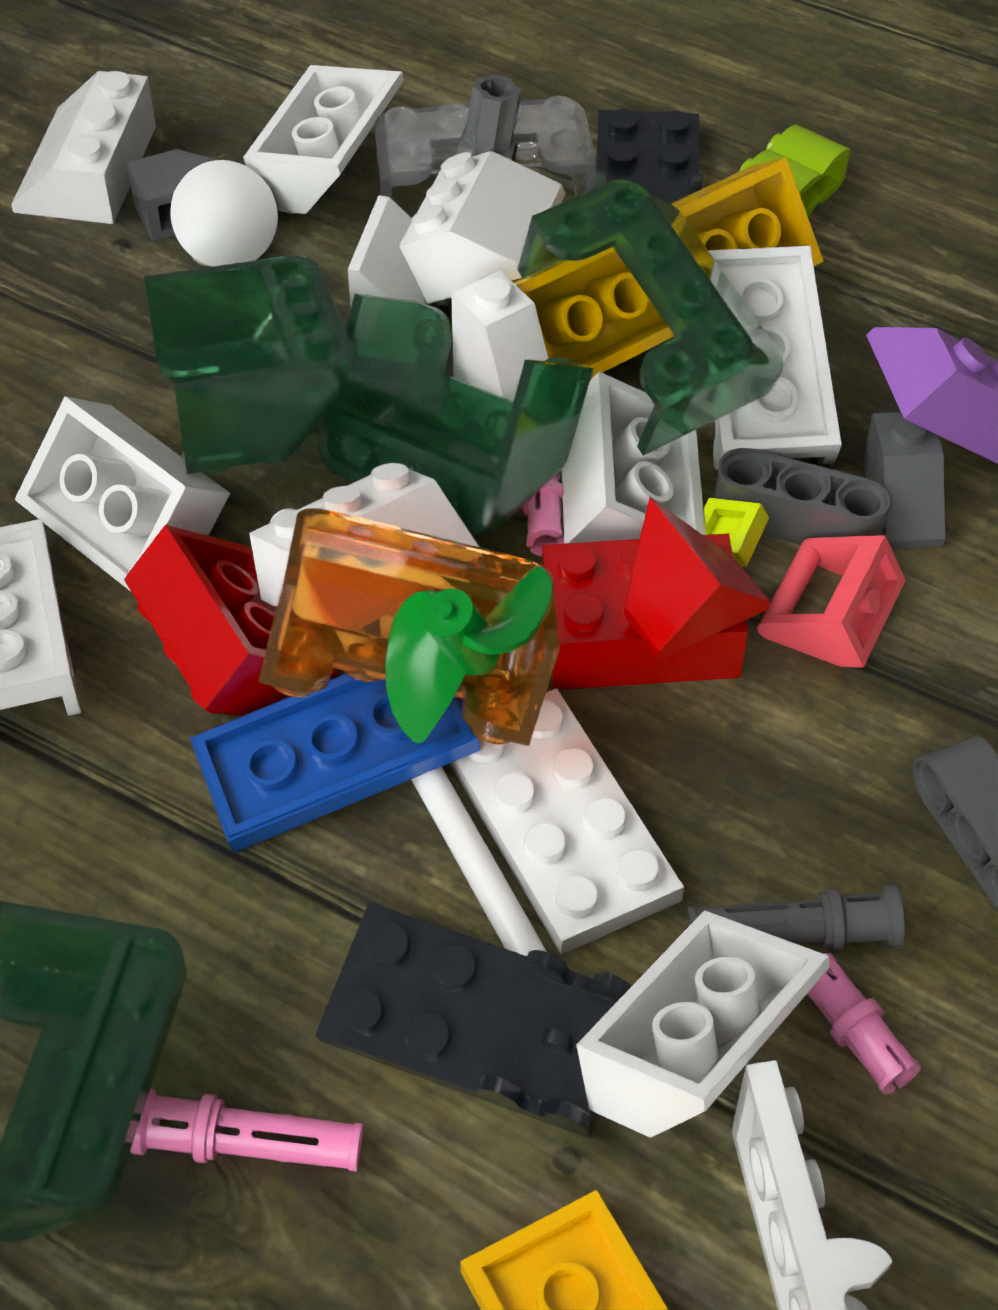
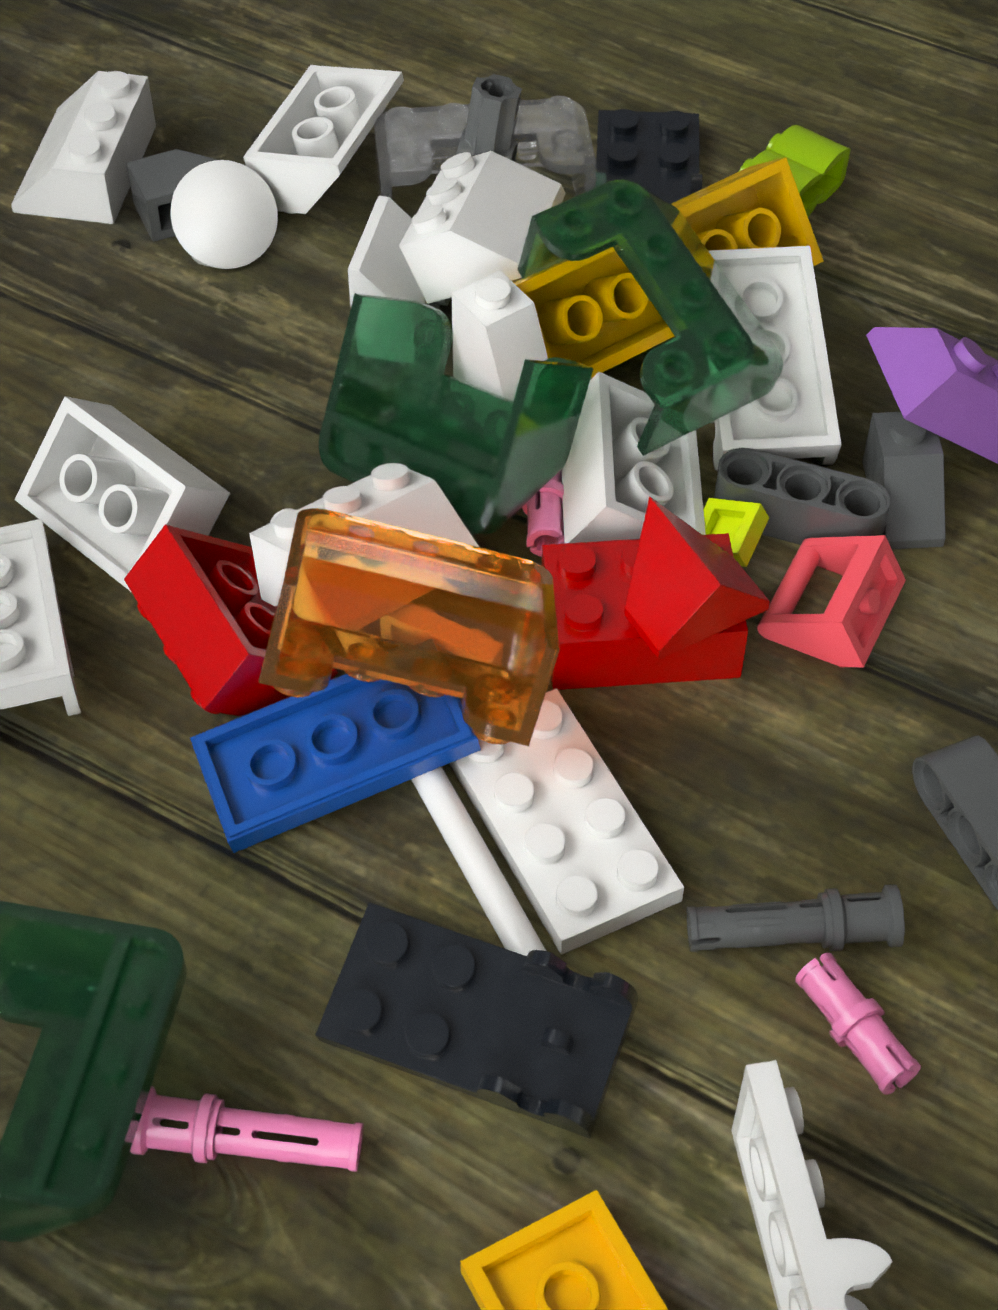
clear green windscreen [144,255,355,474] -> none
green piece [385,567,554,743] -> none
white slope [576,910,830,1138] -> none

